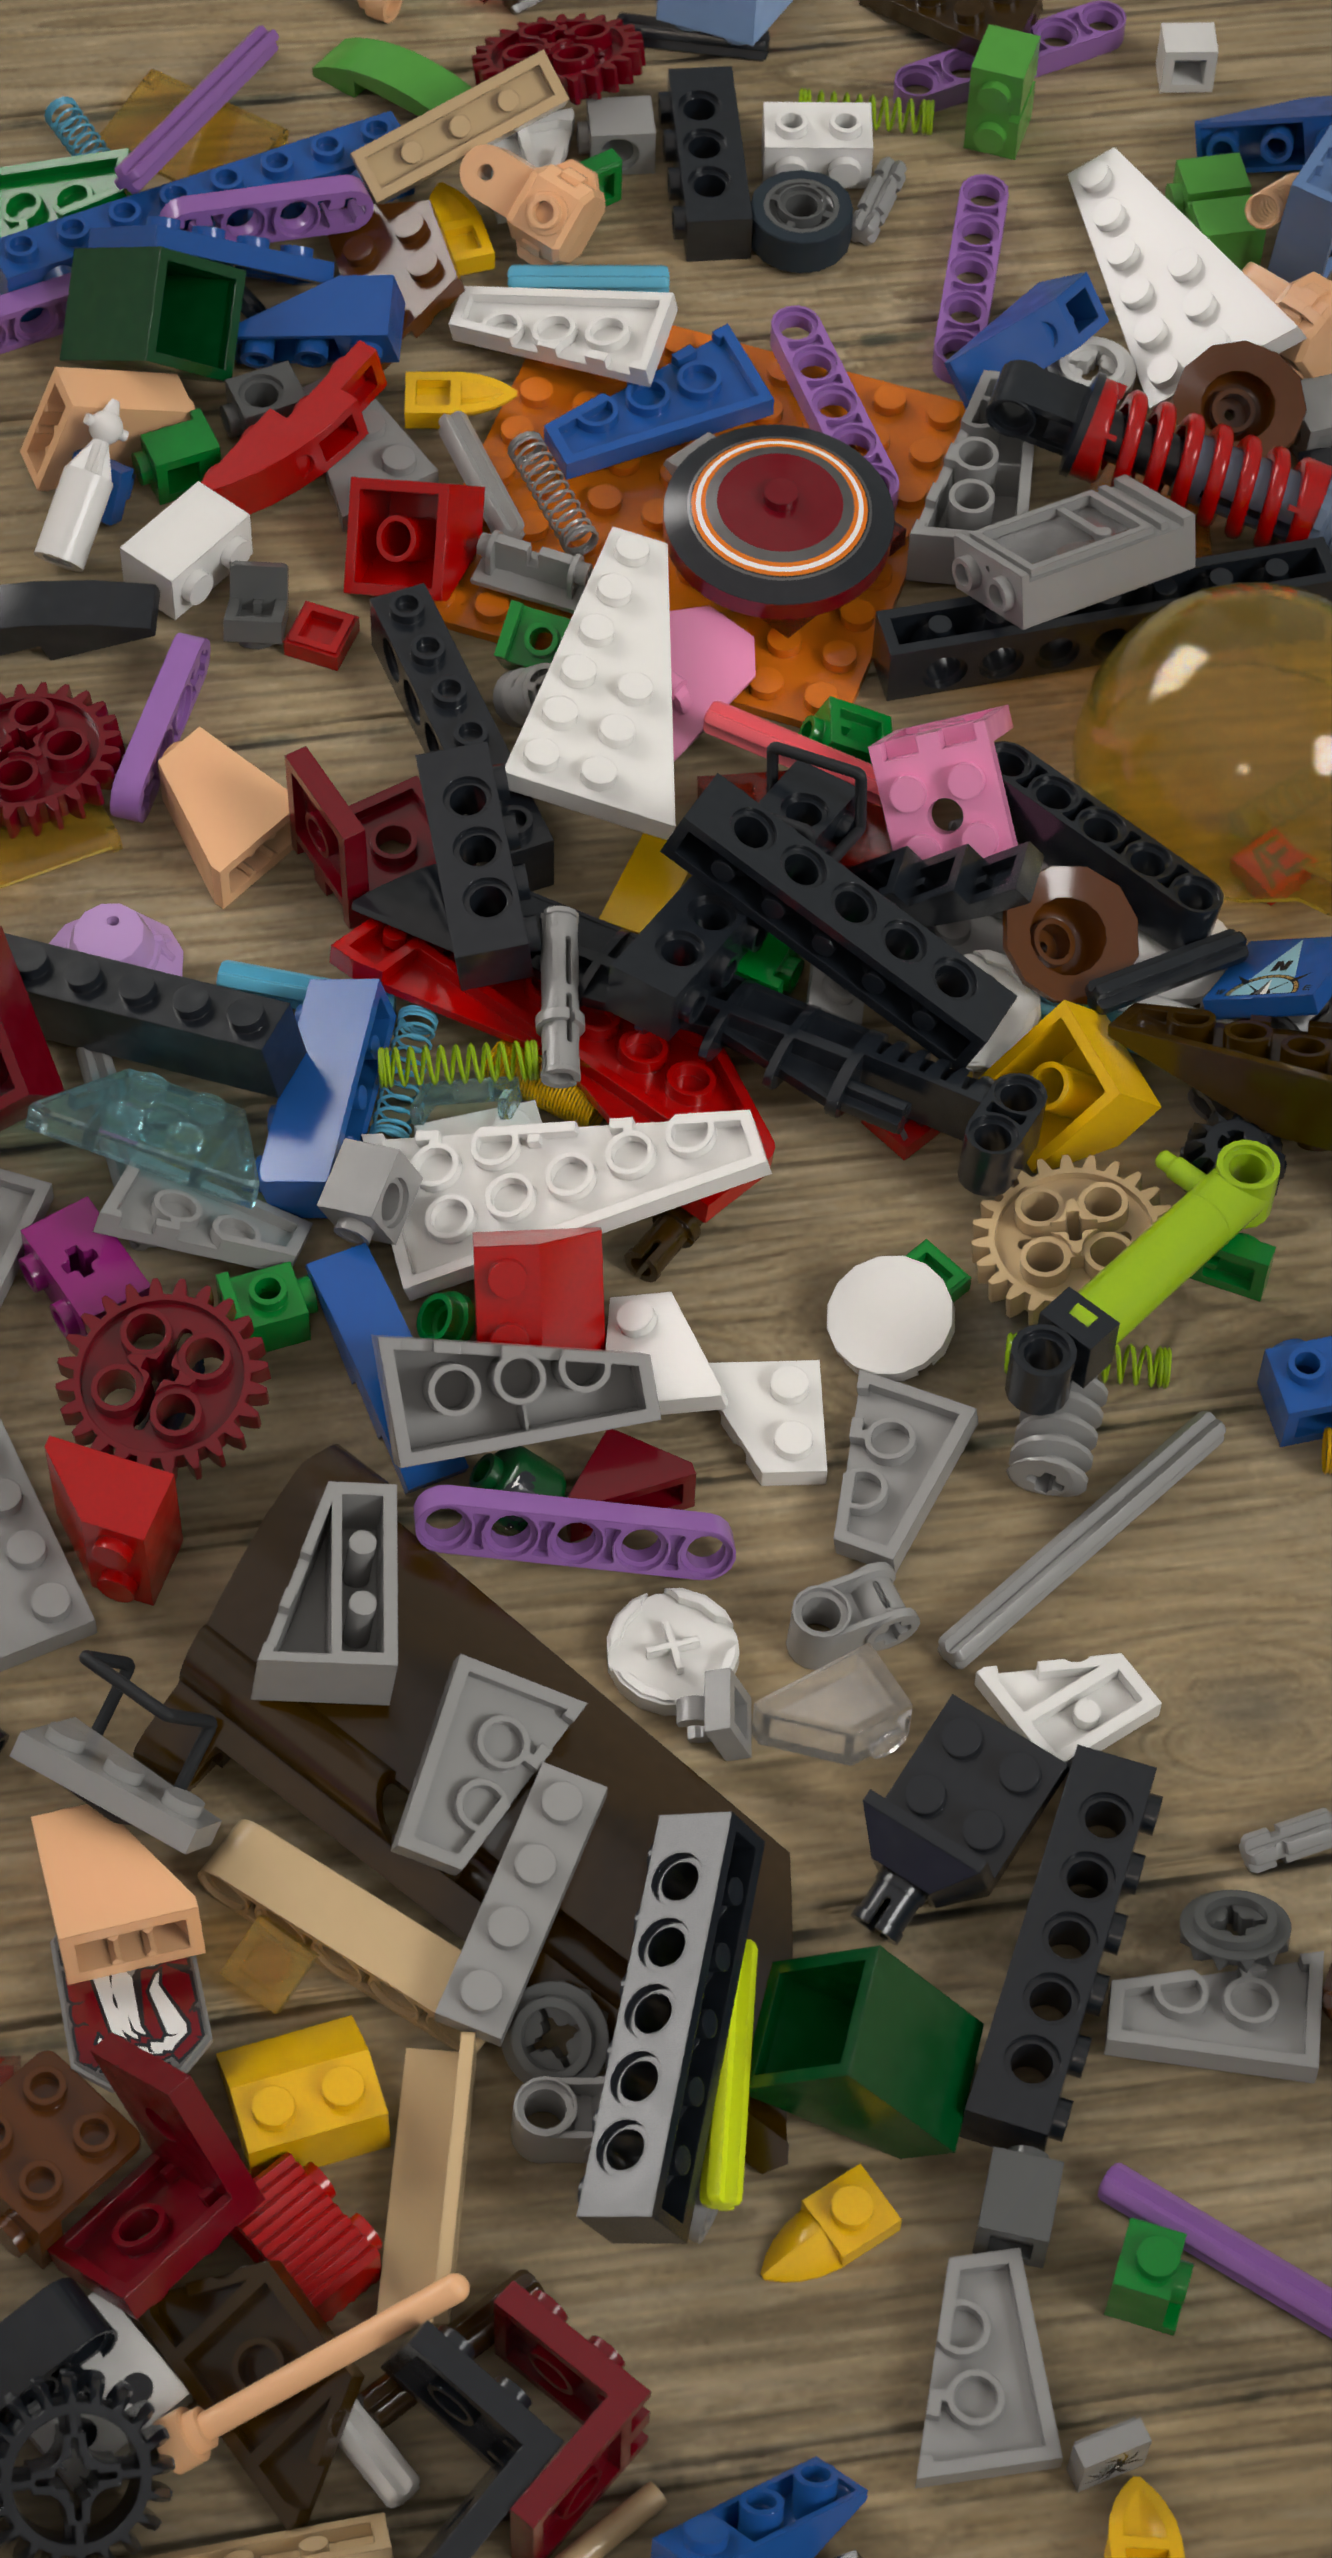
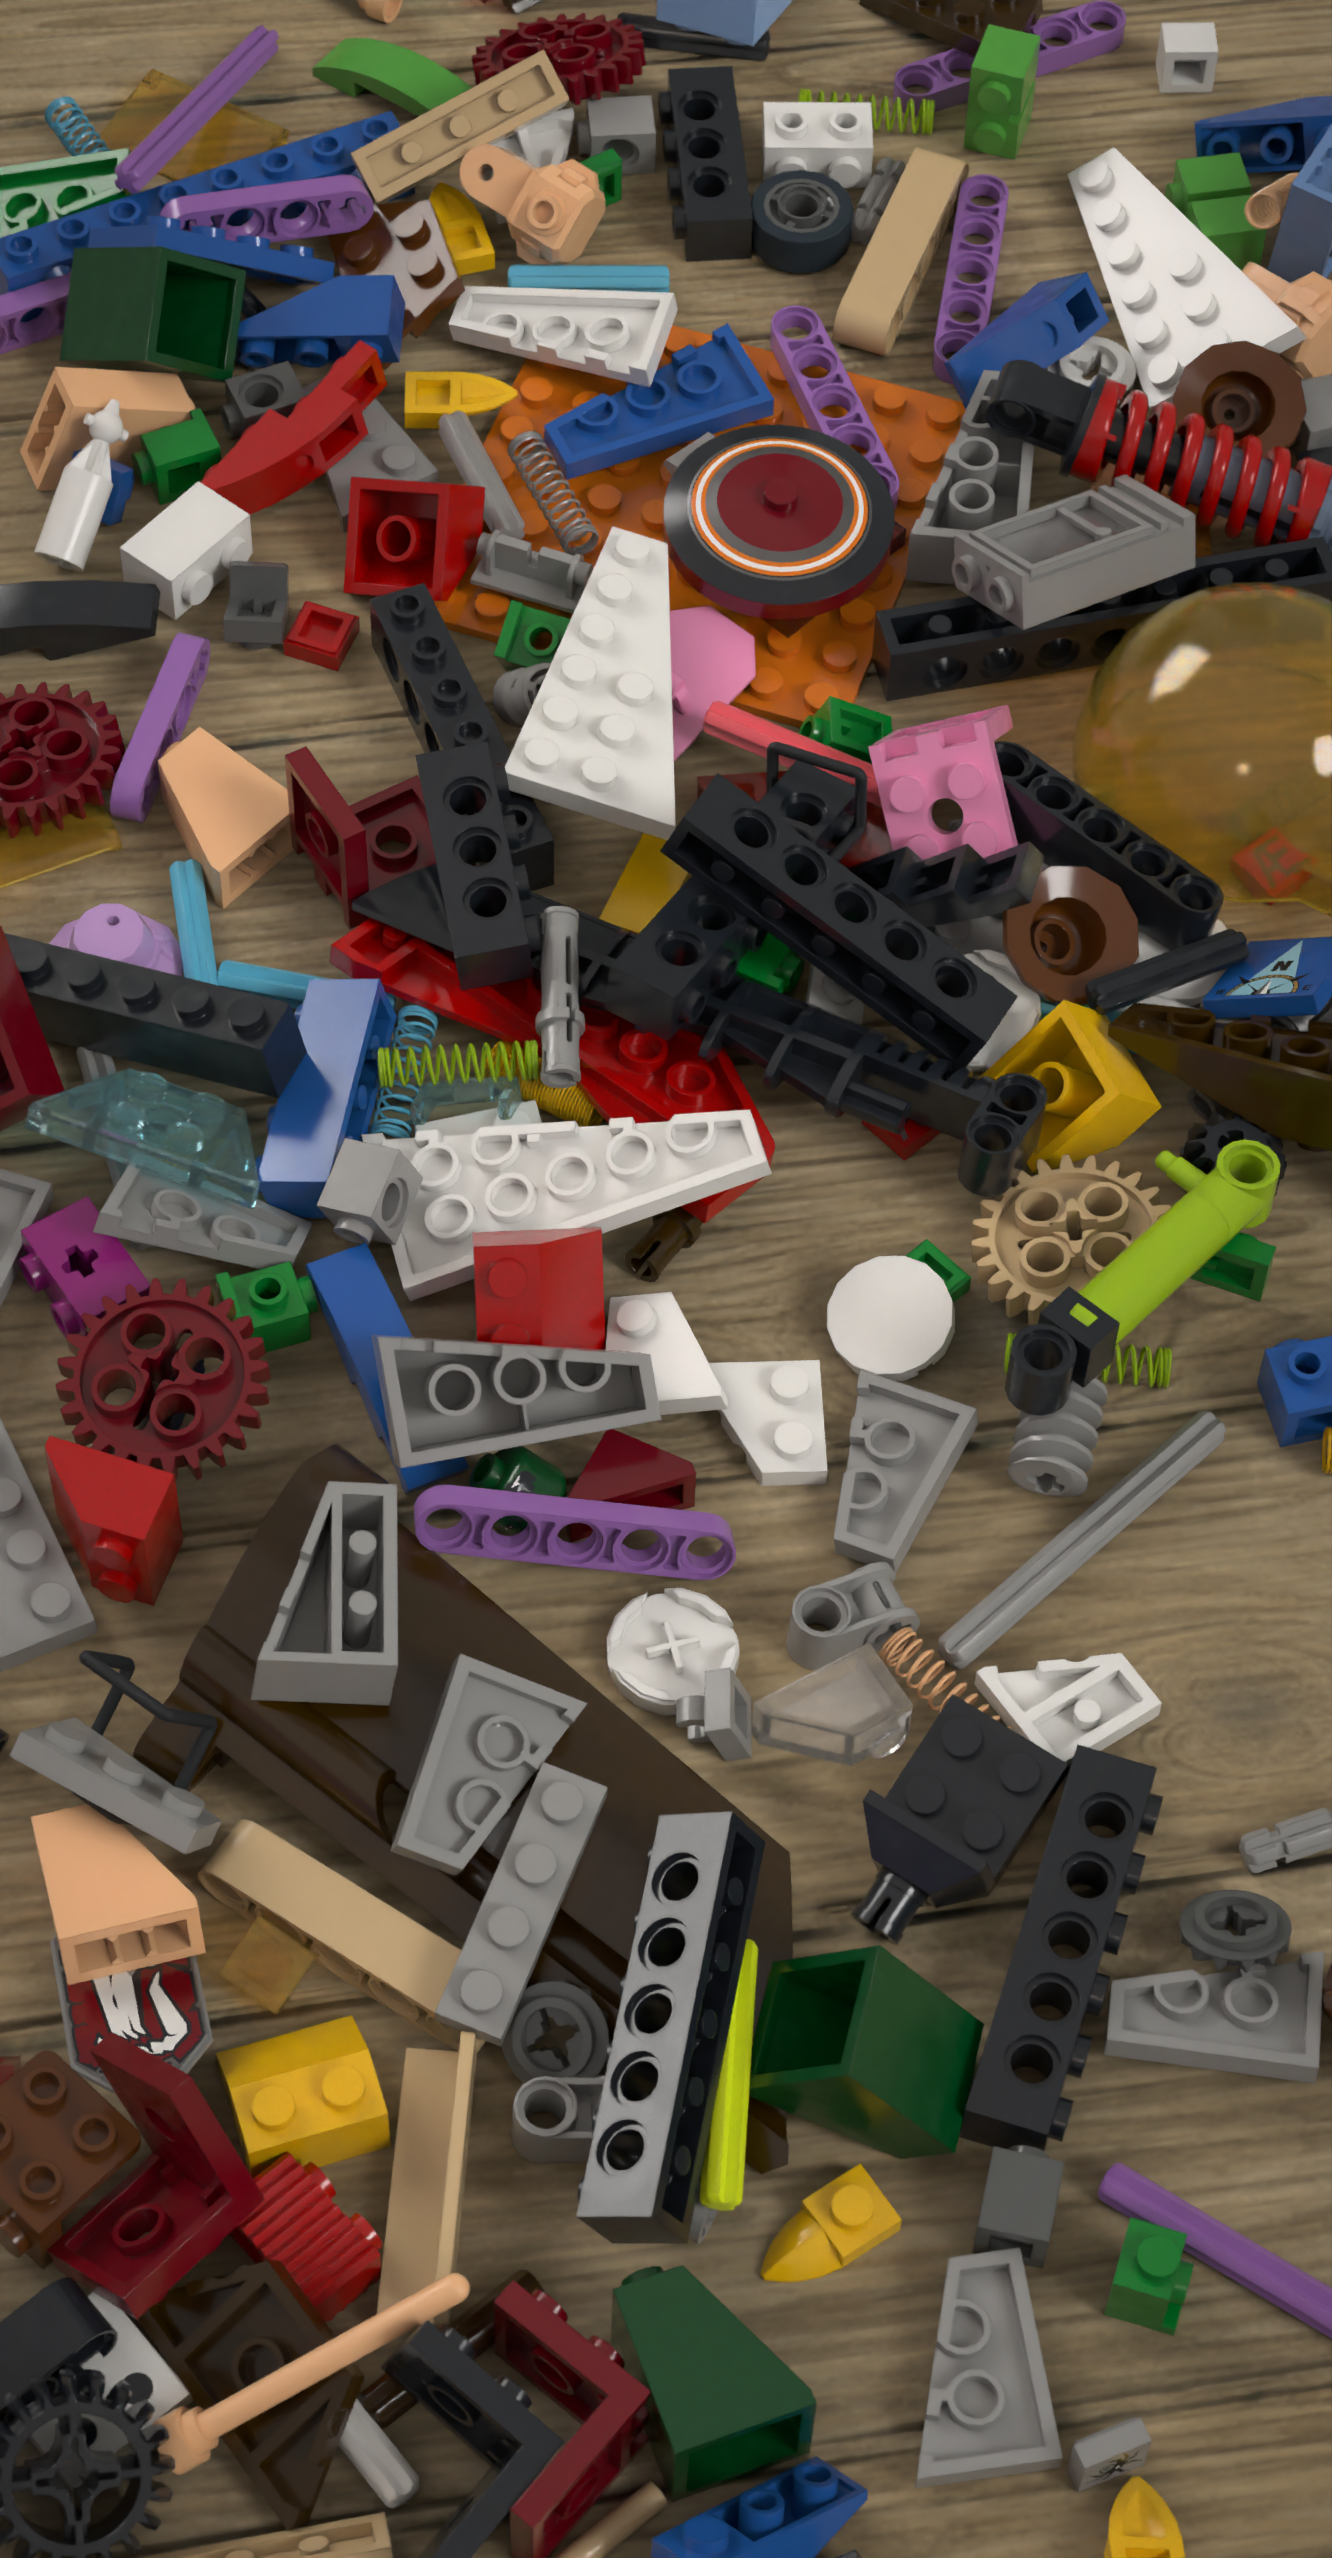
green plate [416,1291,475,1341] -> none
none -> medium azure axle [169,859,219,986]
none -> dark green slope [611,2265,817,2502]
none -> tan beam [832,147,970,356]
none -> light nougat piece [879,1627,1012,1730]

